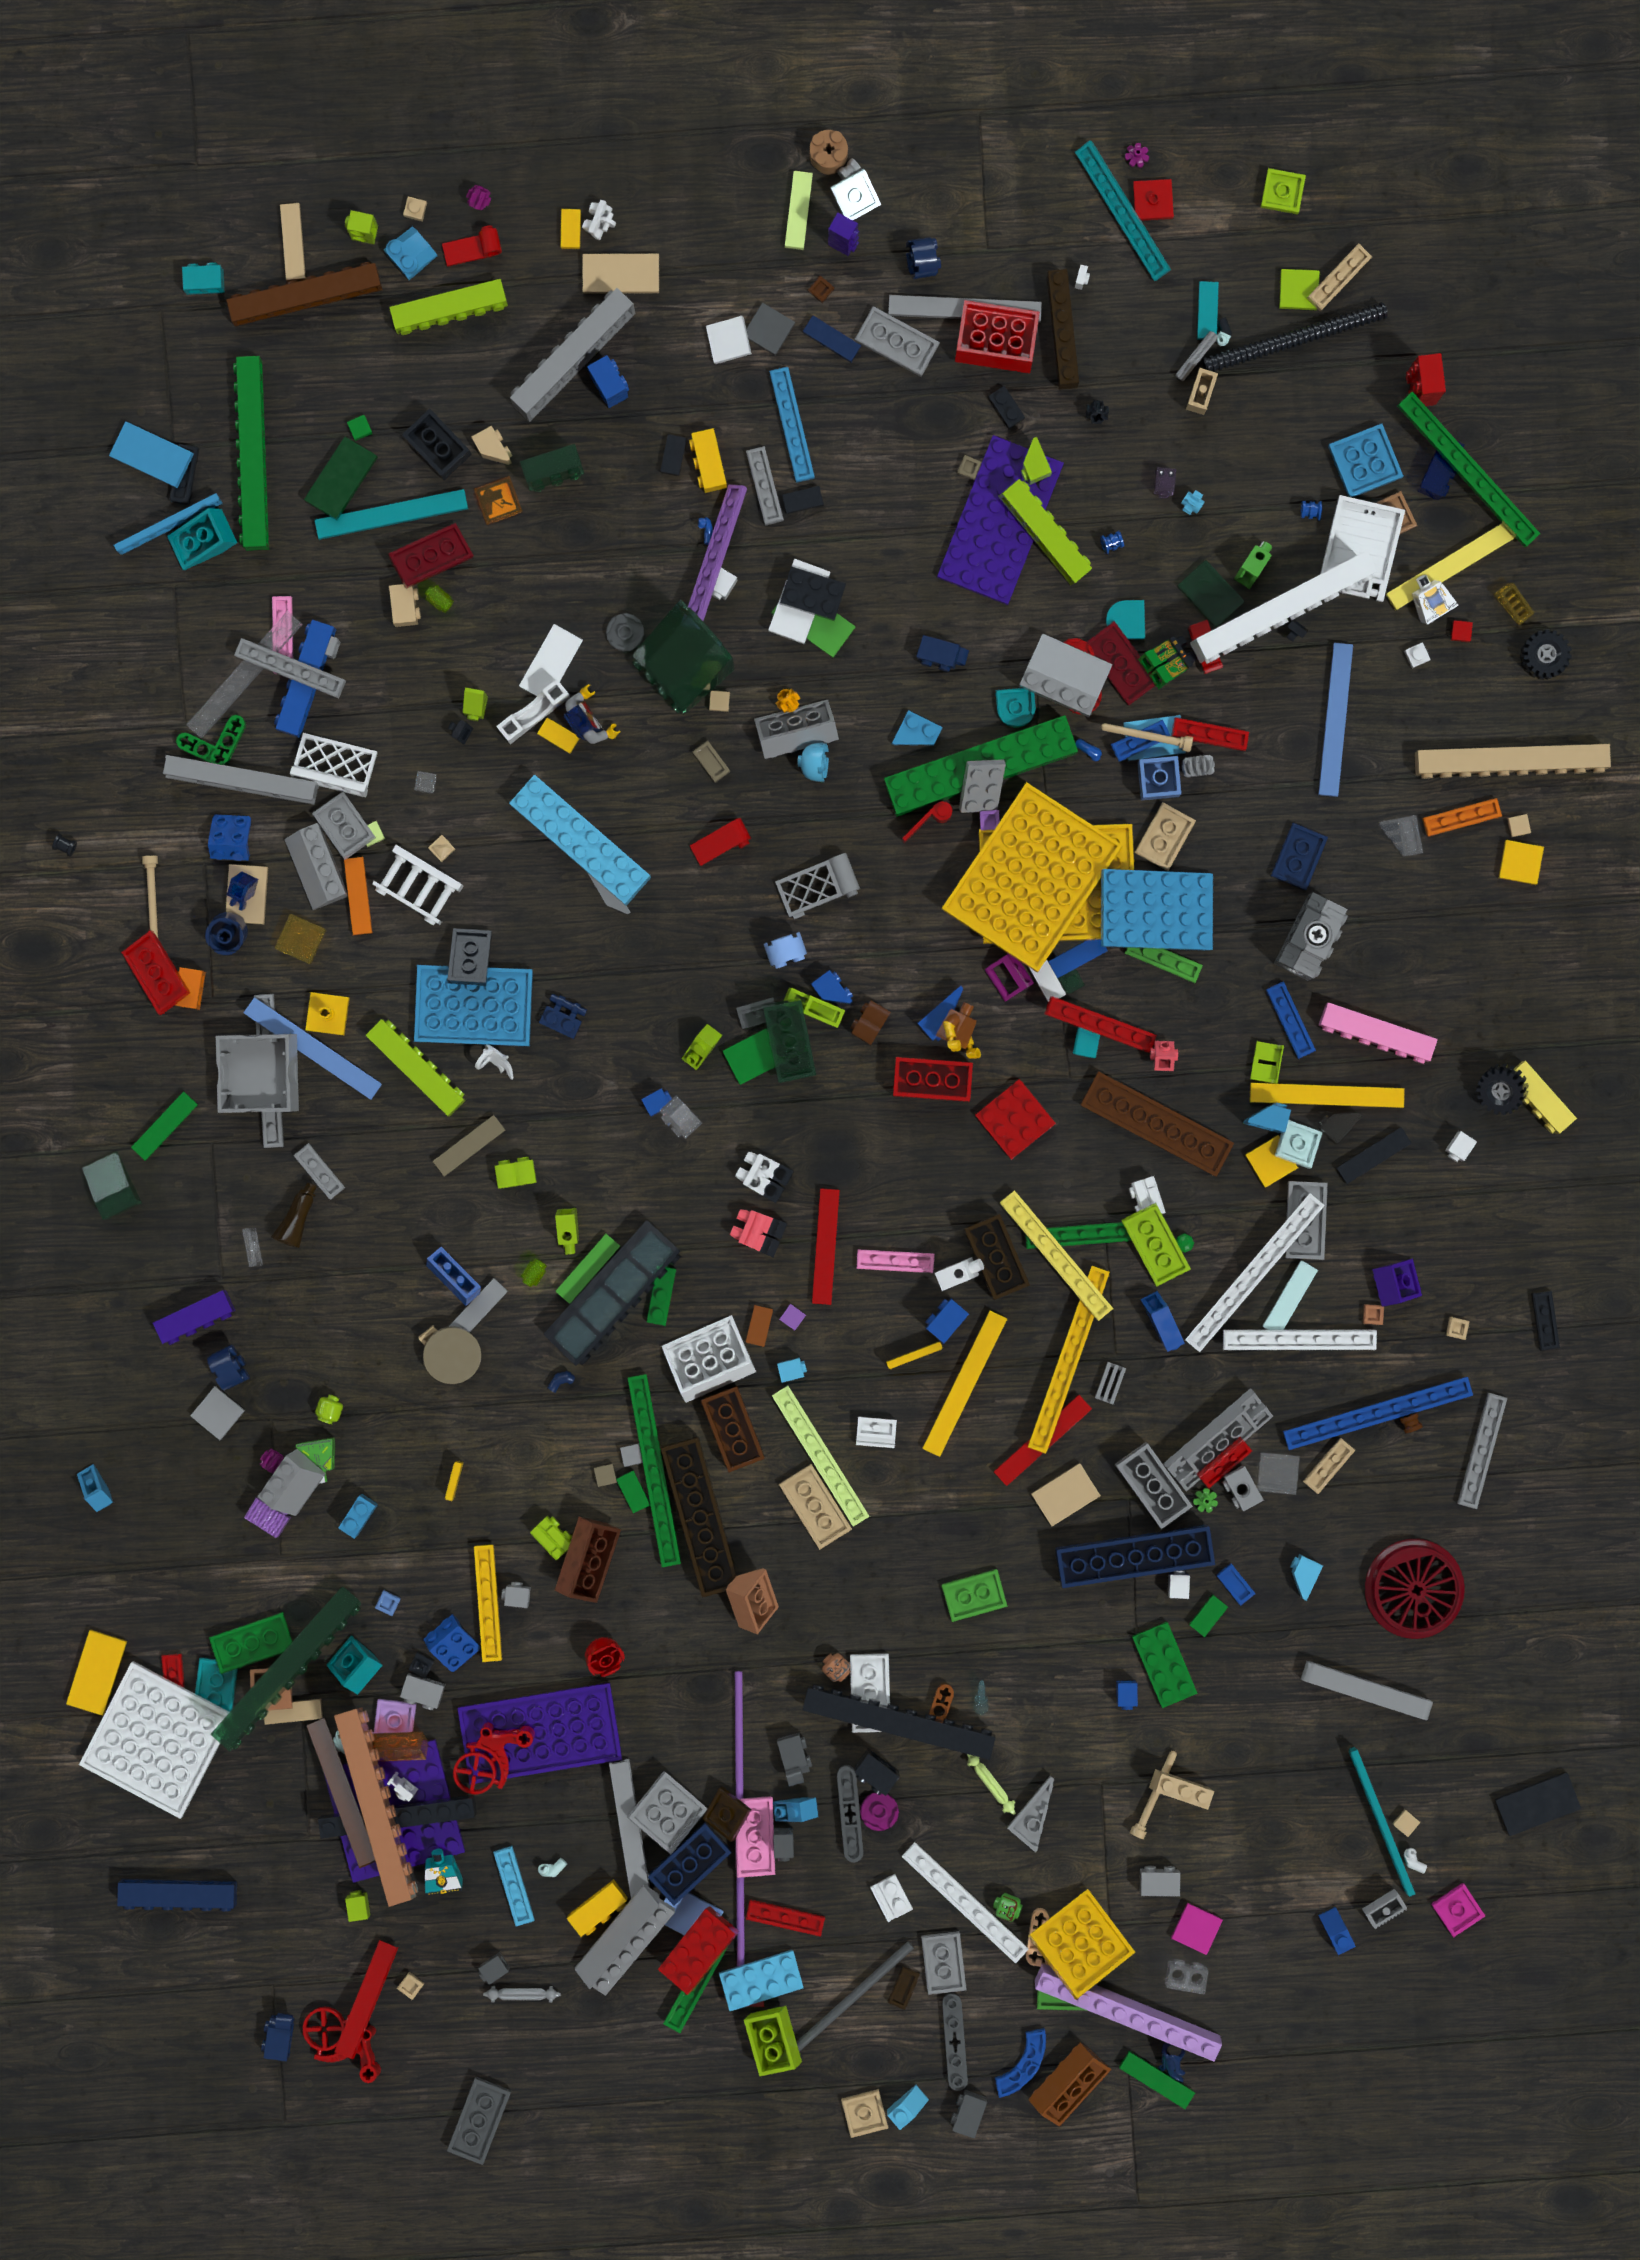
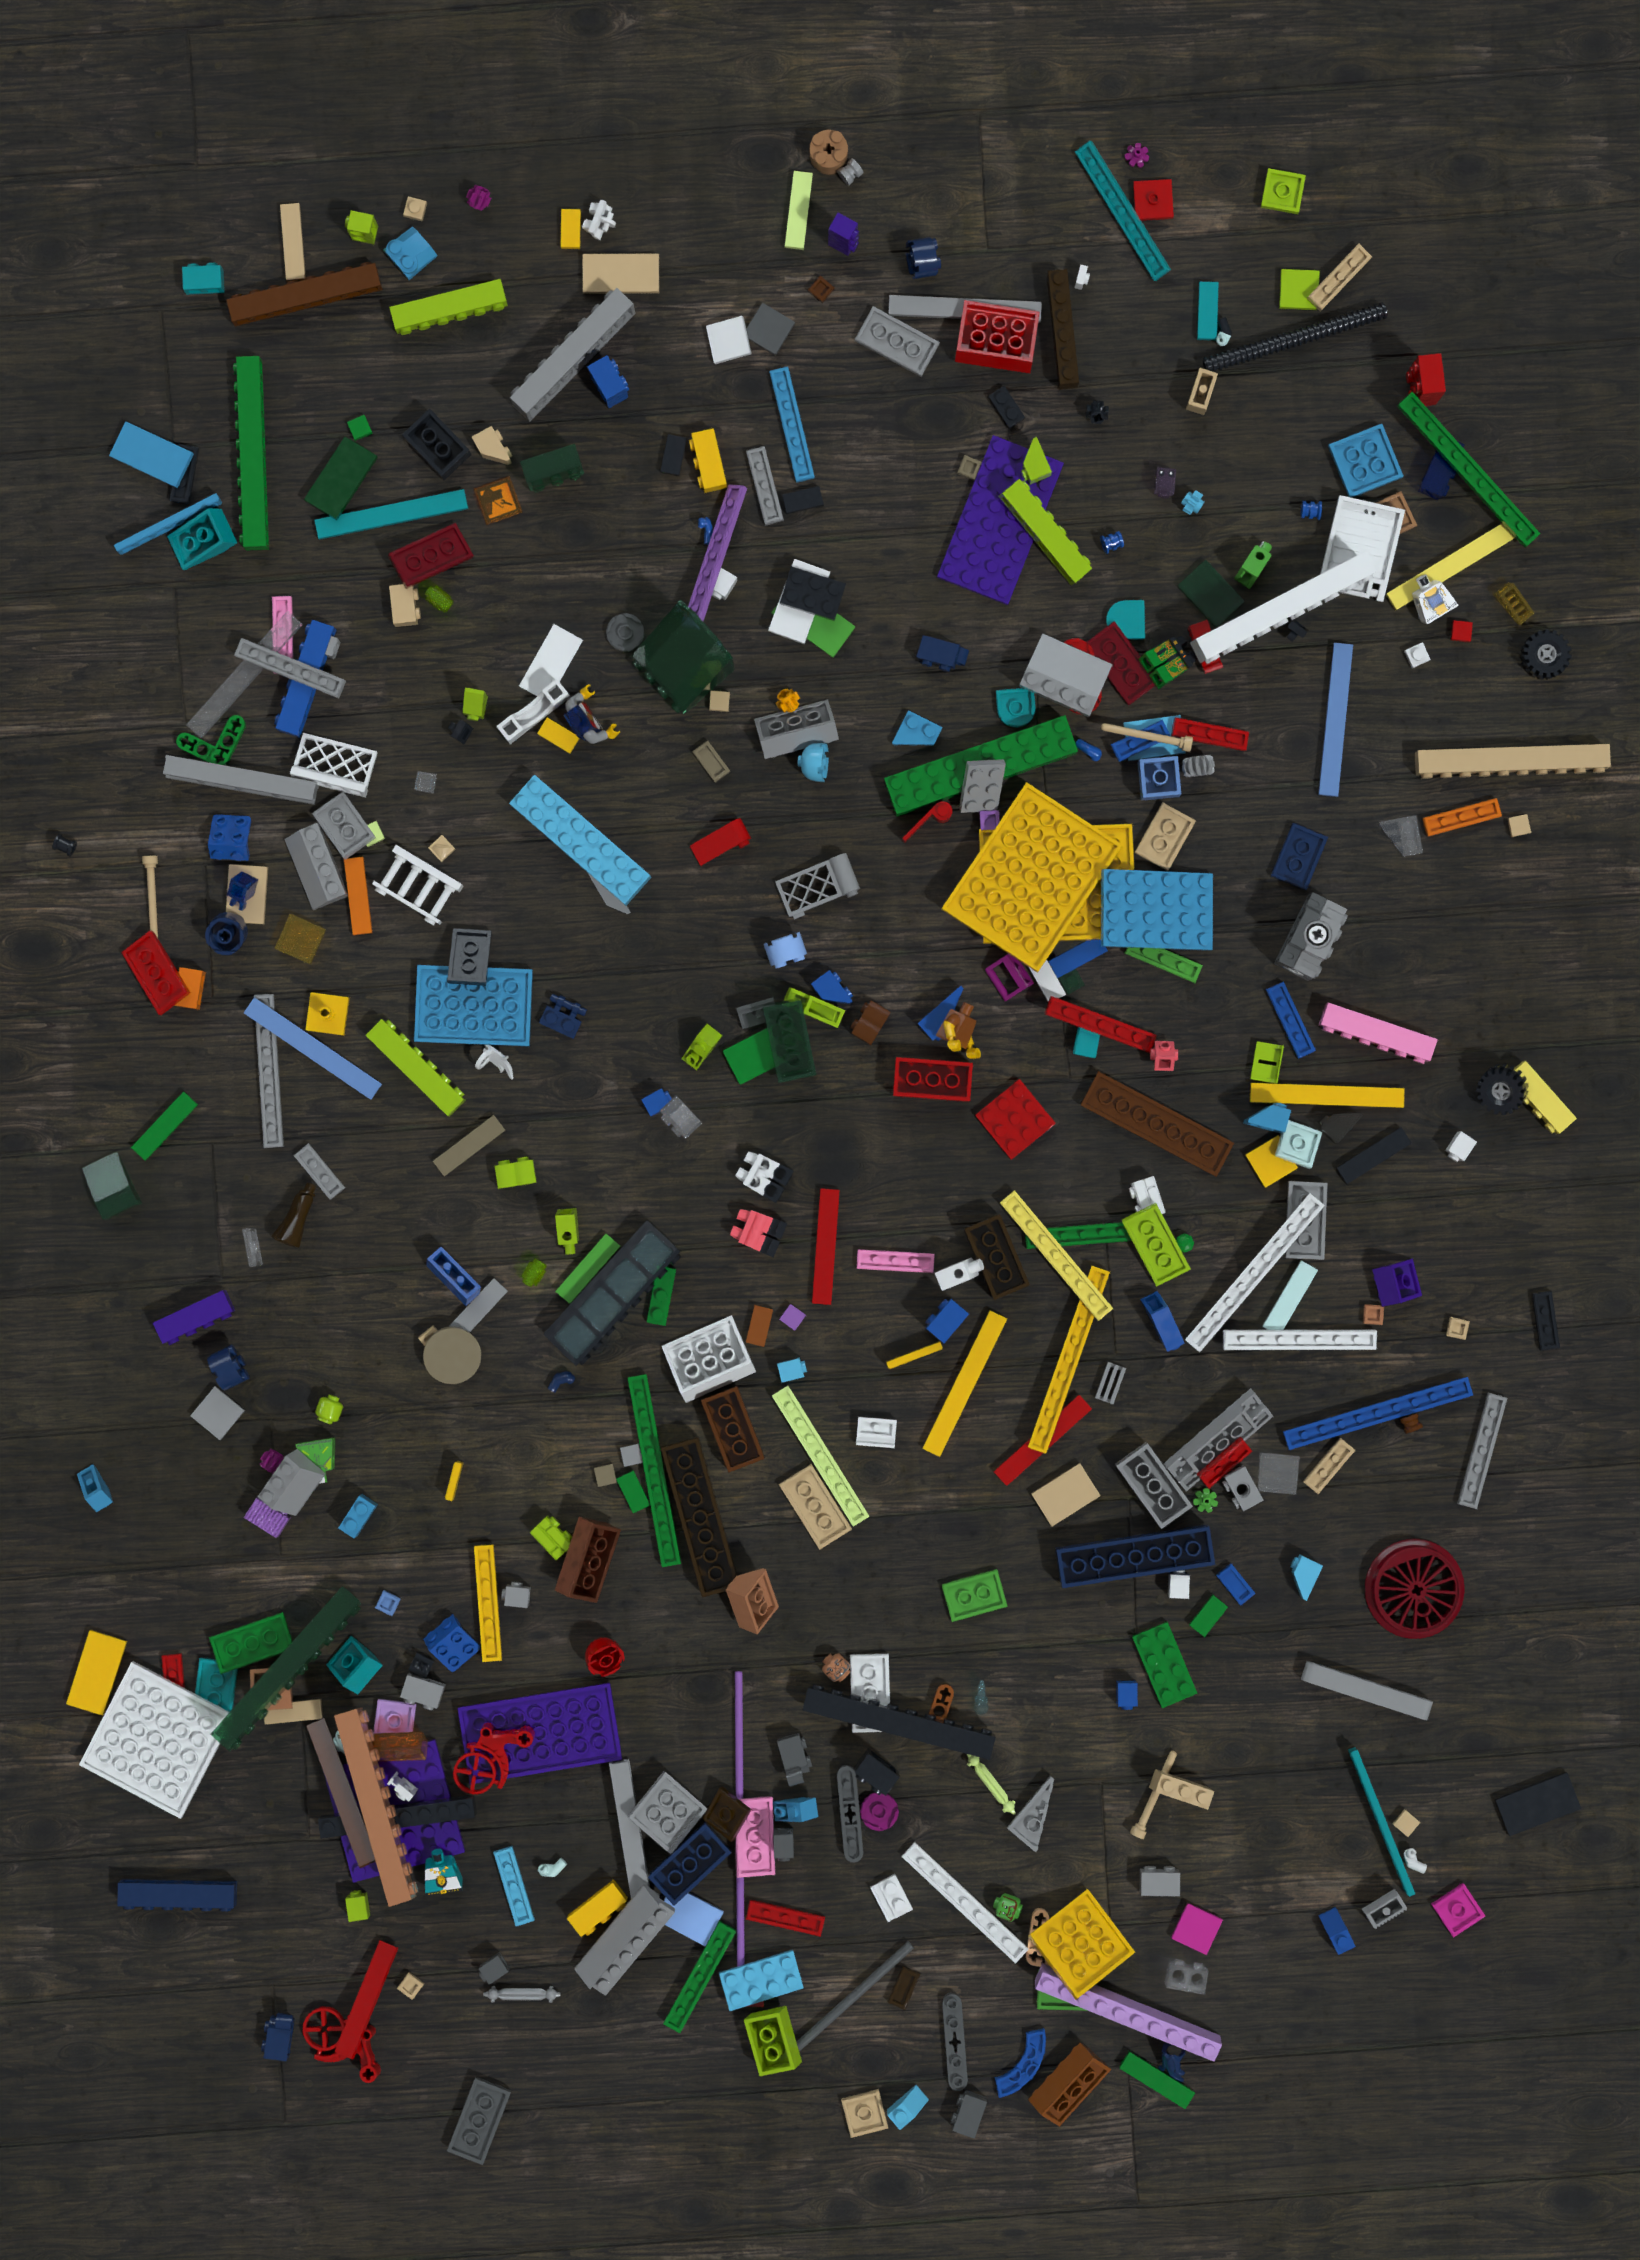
light grey tile [216,1034,299,1113] -> none
red door [442,226,502,267] -> none
red brick [658,1906,739,1995] -> none
dark blue tile [803,316,861,363] -> none
light aqua tile [830,169,881,220] -> none
light grey tile [921,1931,966,1995] -> none
light grey axle [1176,331,1218,381] -> none
yellow tile [1498,840,1544,885] -> none

